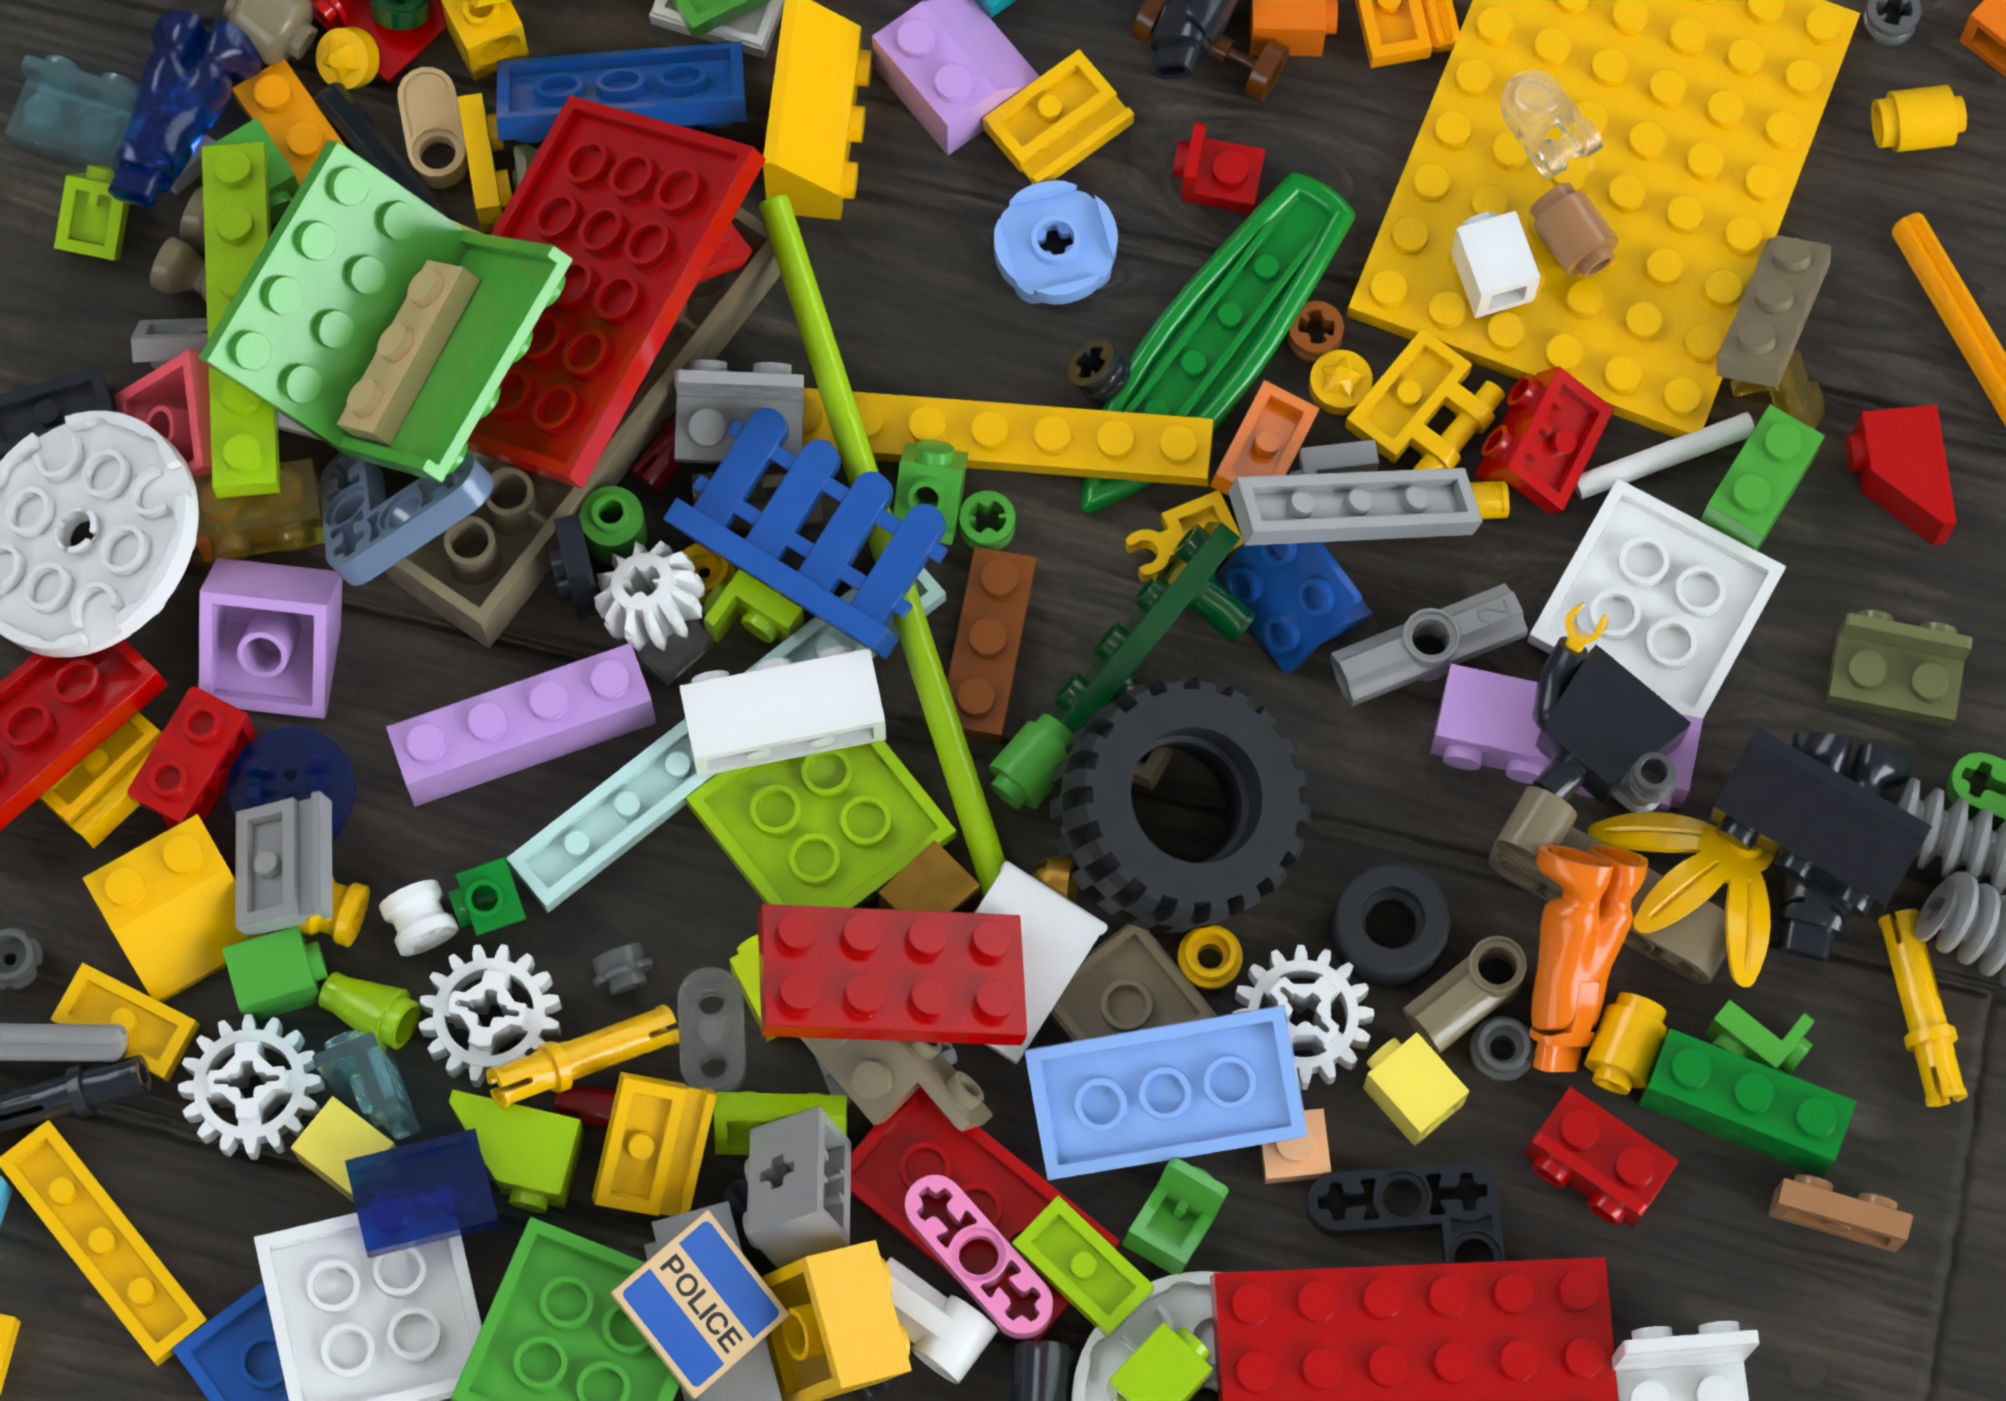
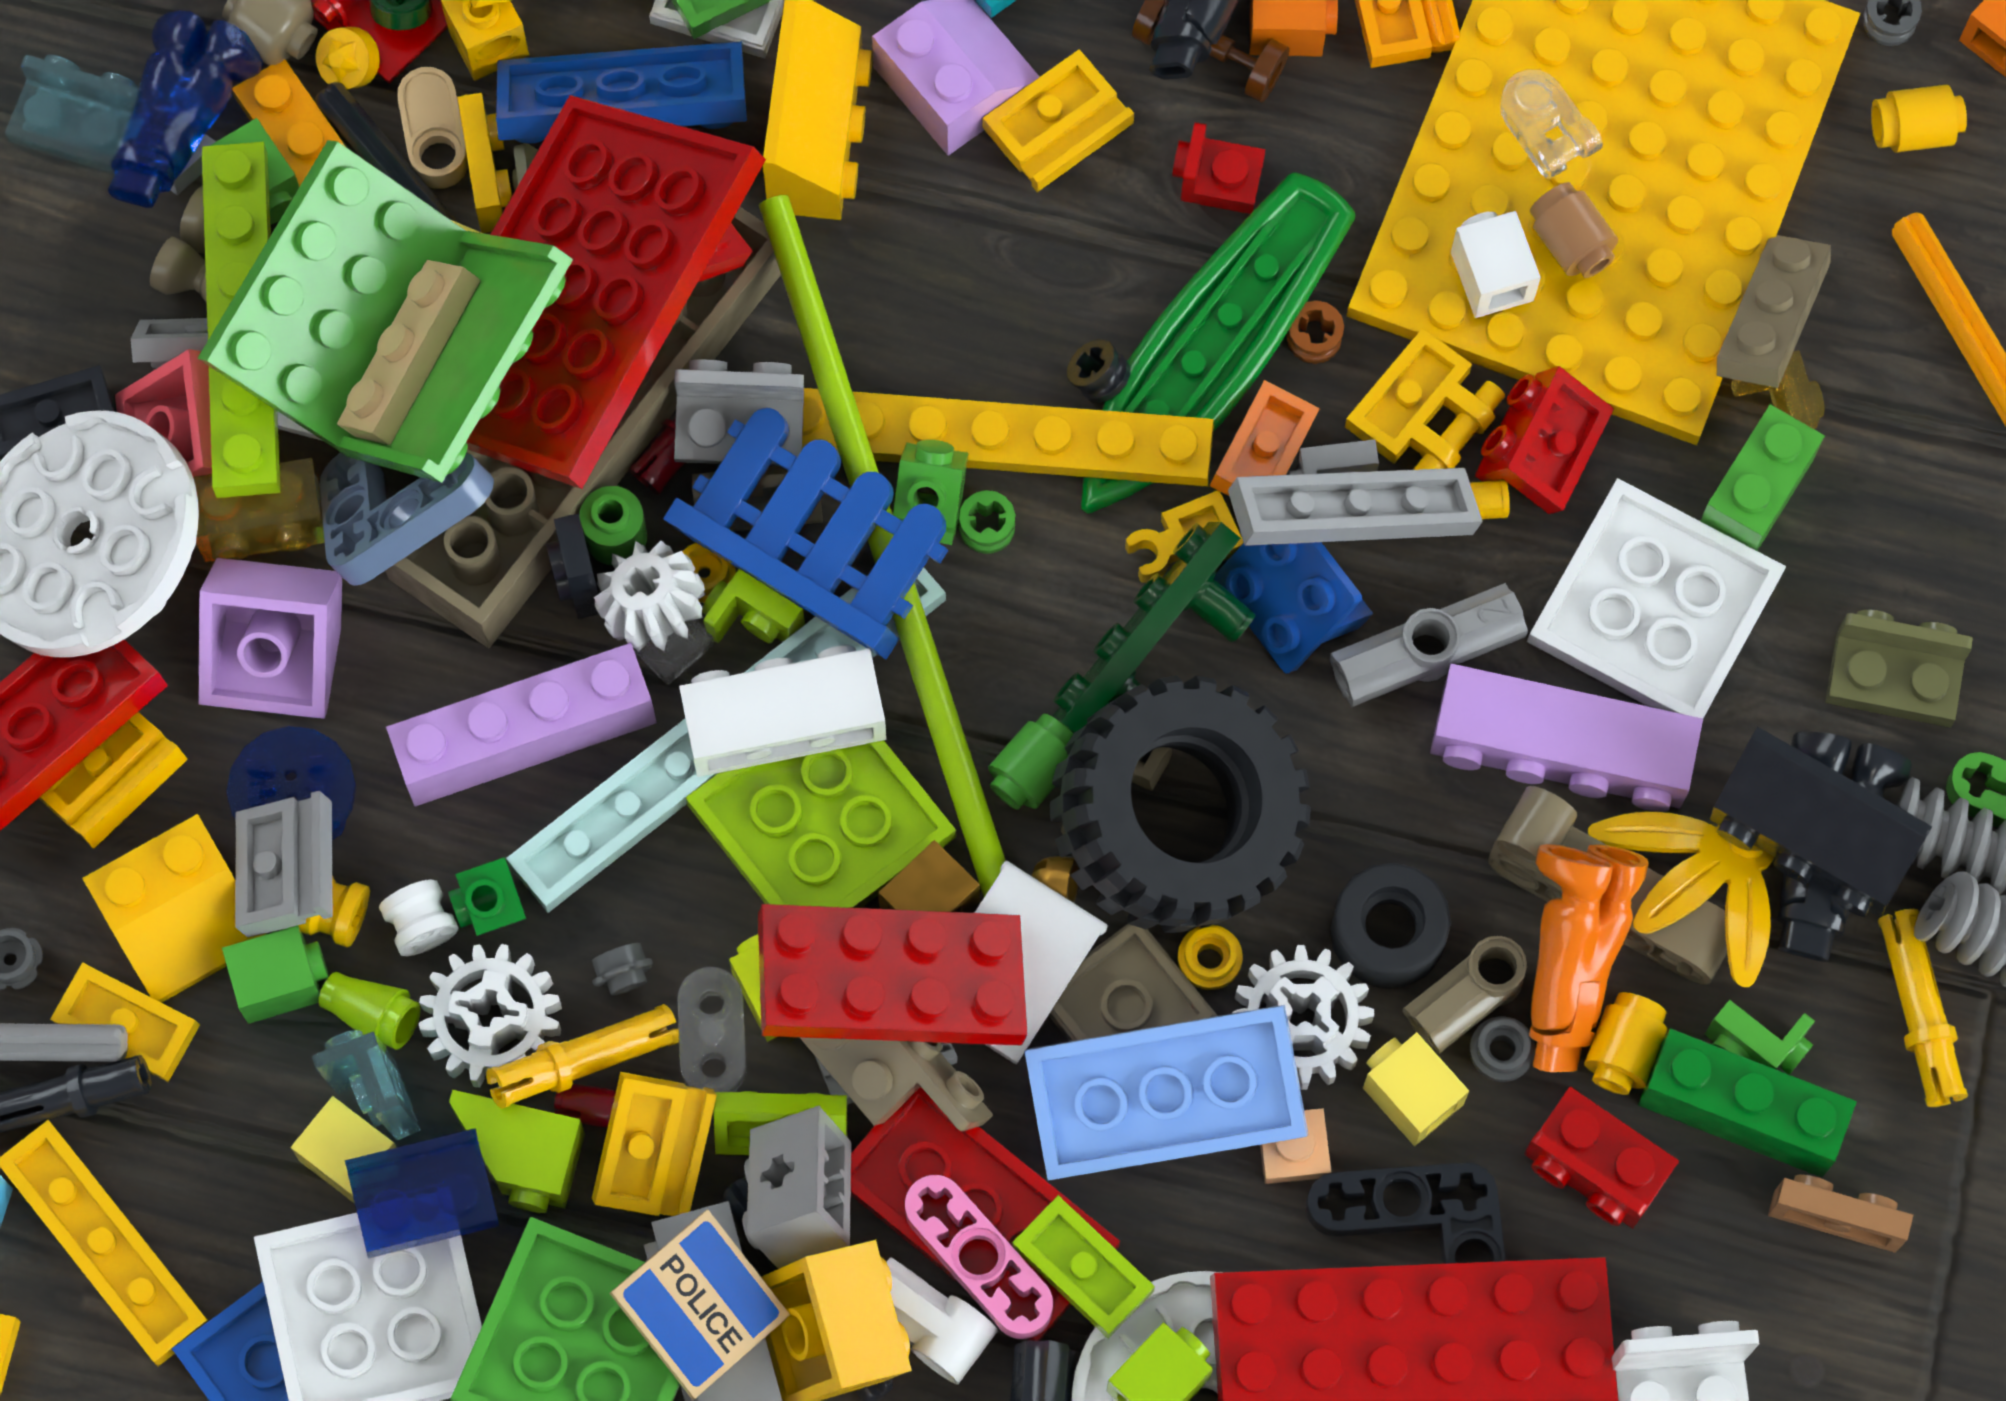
lime bracket [54,164,141,261] -> none
red bracket [127,687,258,829] -> none
white gear [178,1014,325,1160] -> none
dark orange plate [947,546,1037,743] -> none
light blue plate [994,180,1118,305] -> none
bright green bracket [1122,1157,1229,1275] -> none
yellow tile [1309,350,1373,416] -> none
black torso [1532,602,1691,813] -> none
white bar [1574,412,1755,500] -> none
red slope [1845,405,1957,545] -> none

